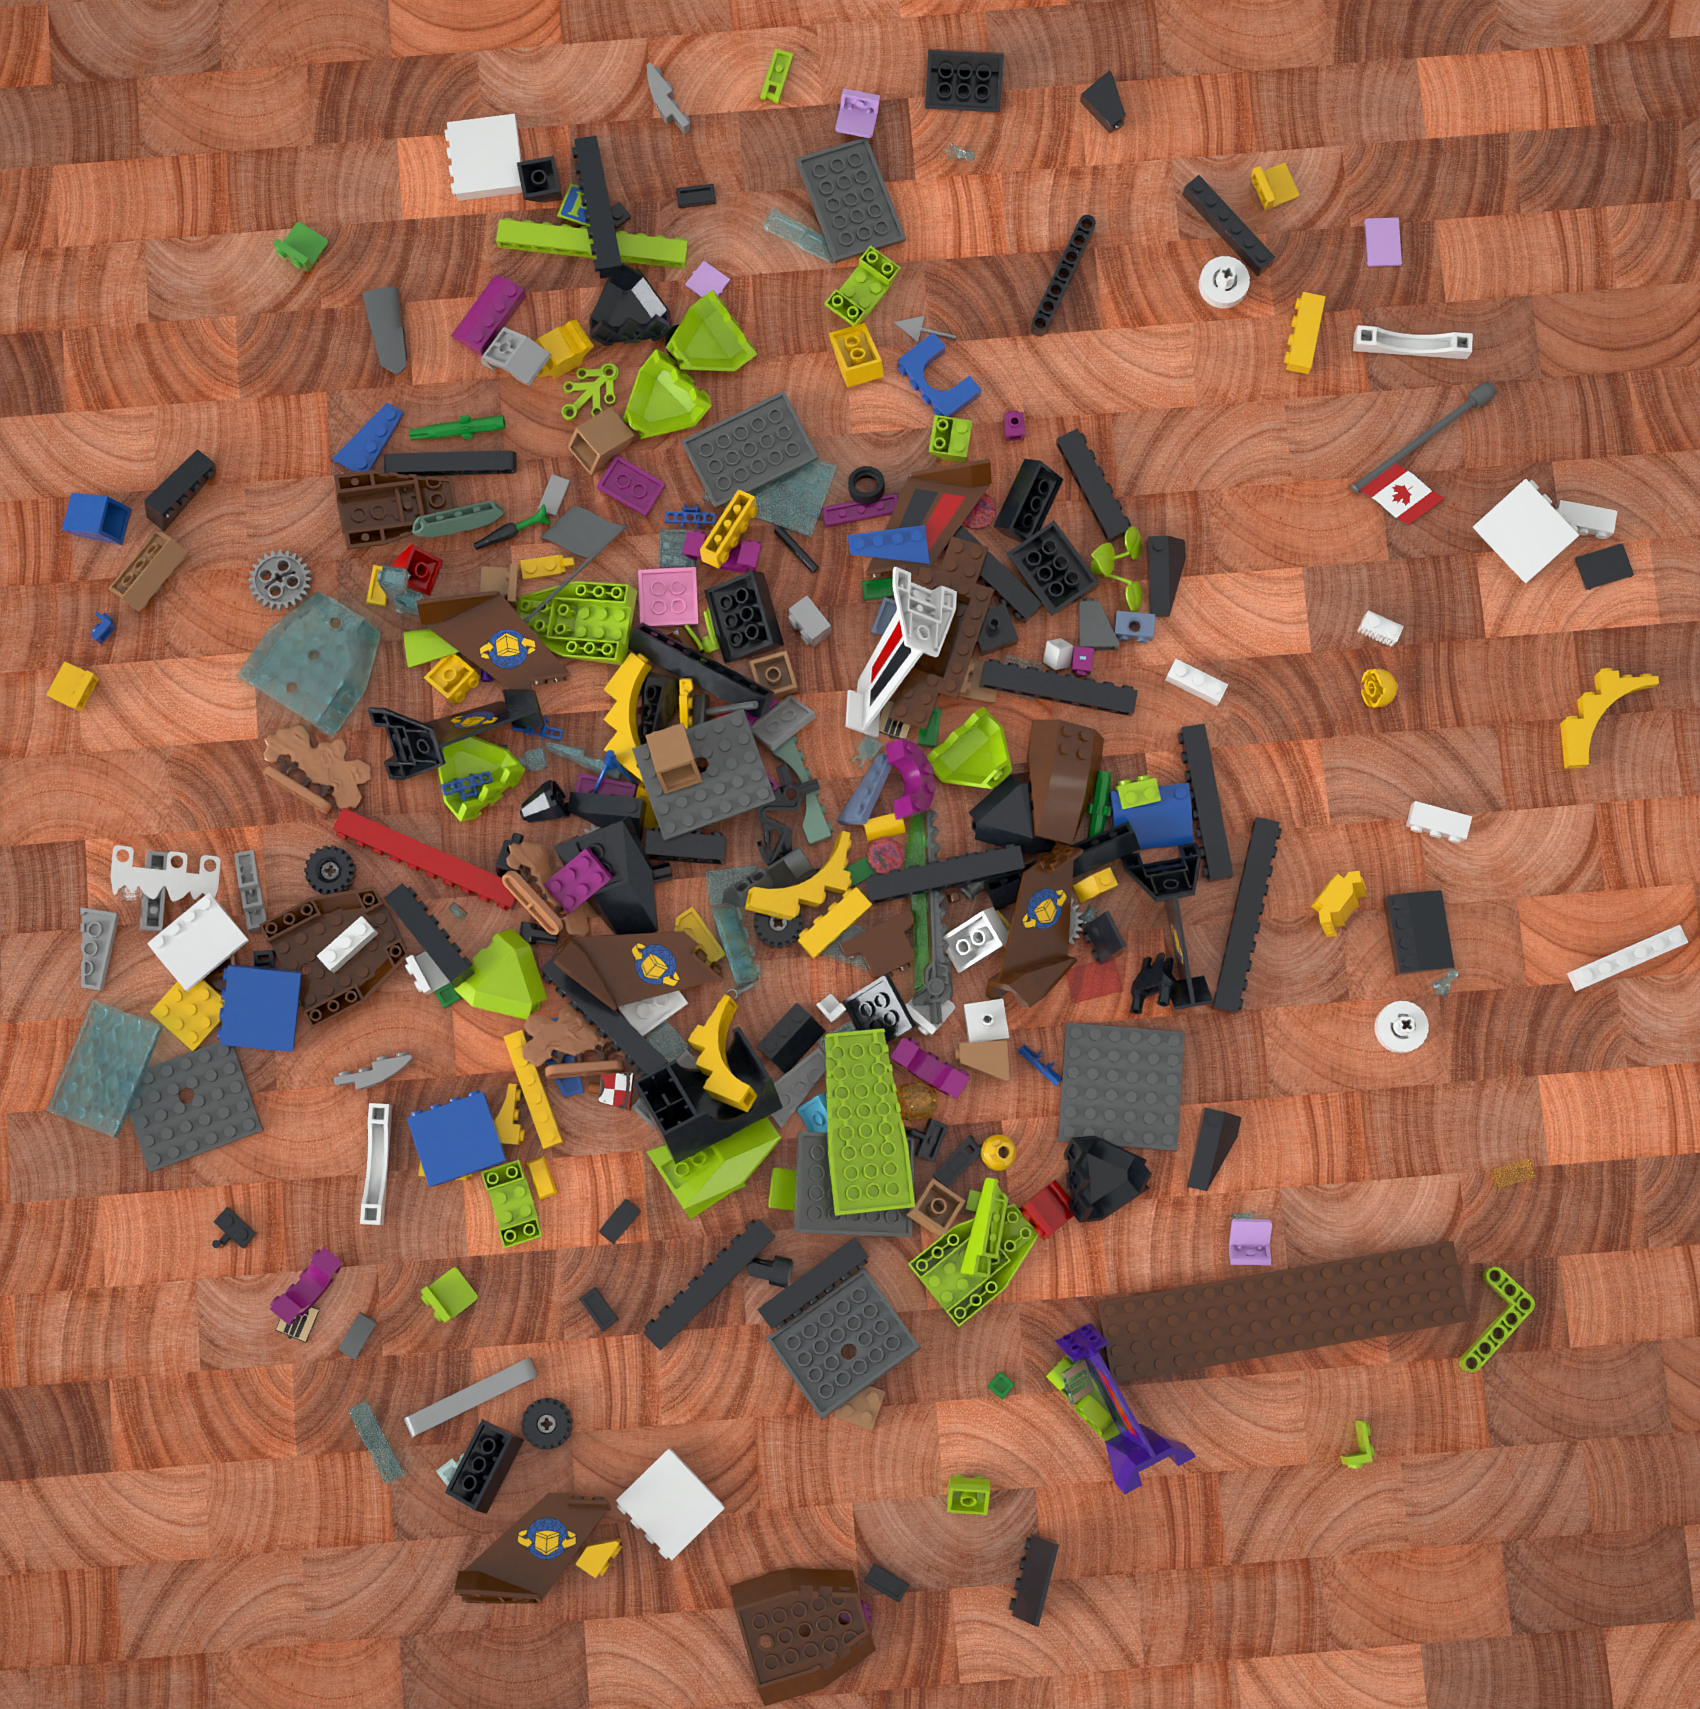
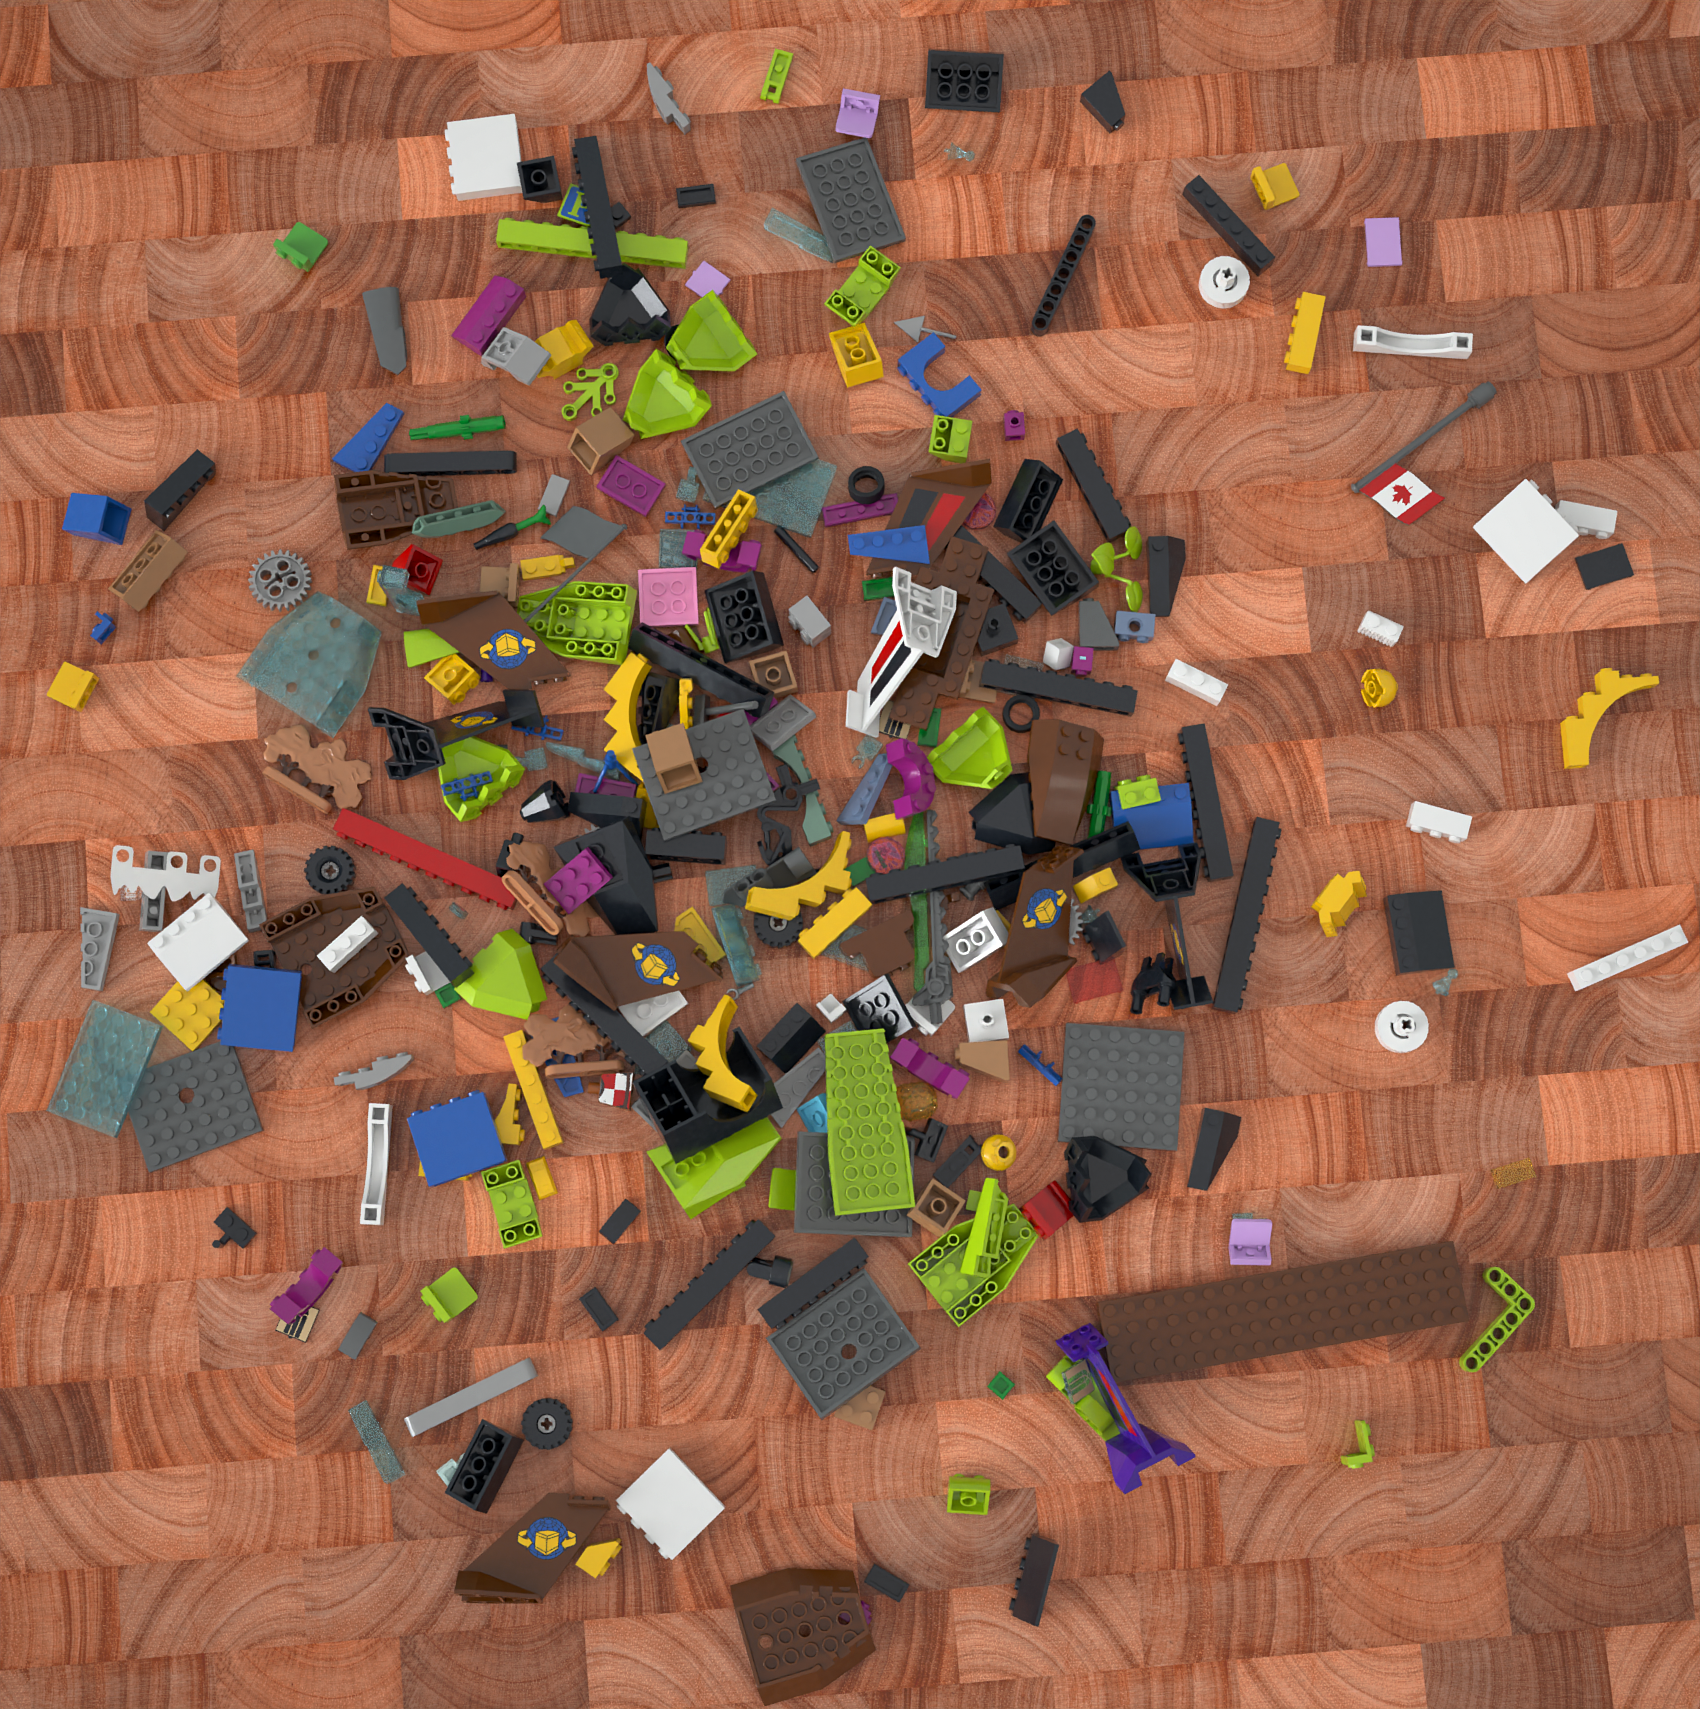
none -> clear light blue plate [676,466,700,503]
none -> black tyre [1003,695,1040,733]

